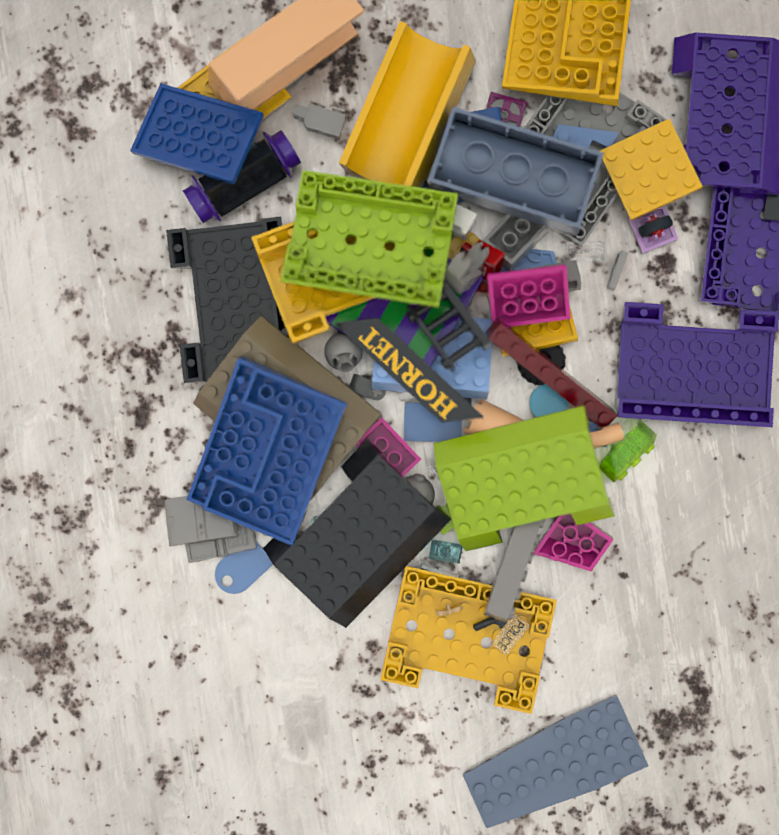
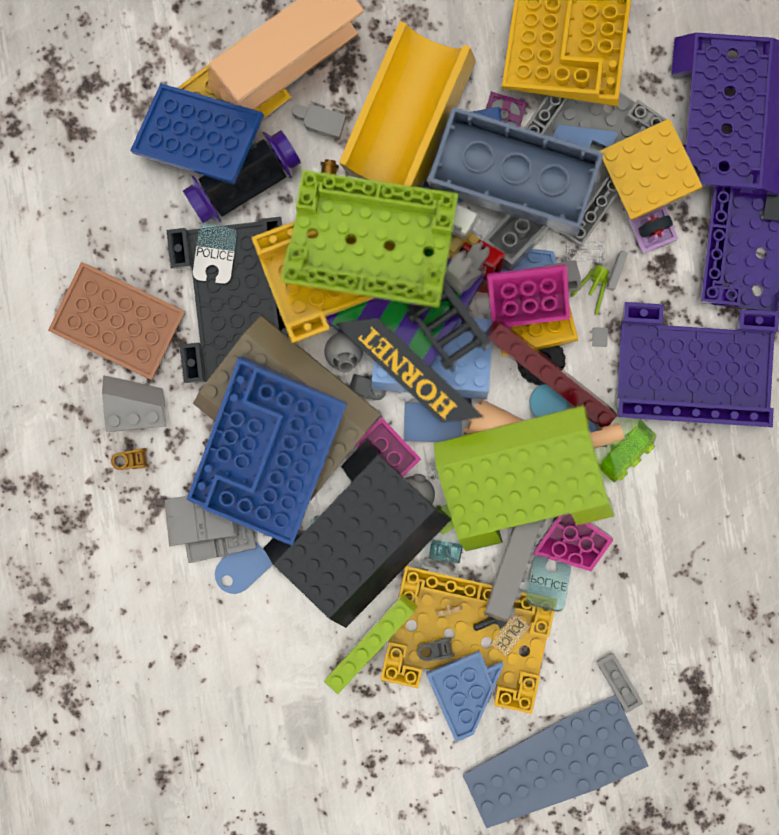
none -> nougat plate [48,262,185,380]
none -> light grey wedge [102,375,166,432]
none -> pearl gold piece [111,448,149,470]
none -> piece [193,224,237,284]
none -> pearl gold brick [320,159,339,175]
none -> lime brick [324,594,417,694]
none -> dark grey piece [416,637,455,661]
none -> medium blue wing [426,650,504,742]
none -> clear tile [472,207,503,239]
none -> clear light blue piece [526,556,571,612]
none -> lime plant [570,265,610,315]
none -> light grey sticker [592,327,608,347]
none -> light grey plate [597,653,643,713]

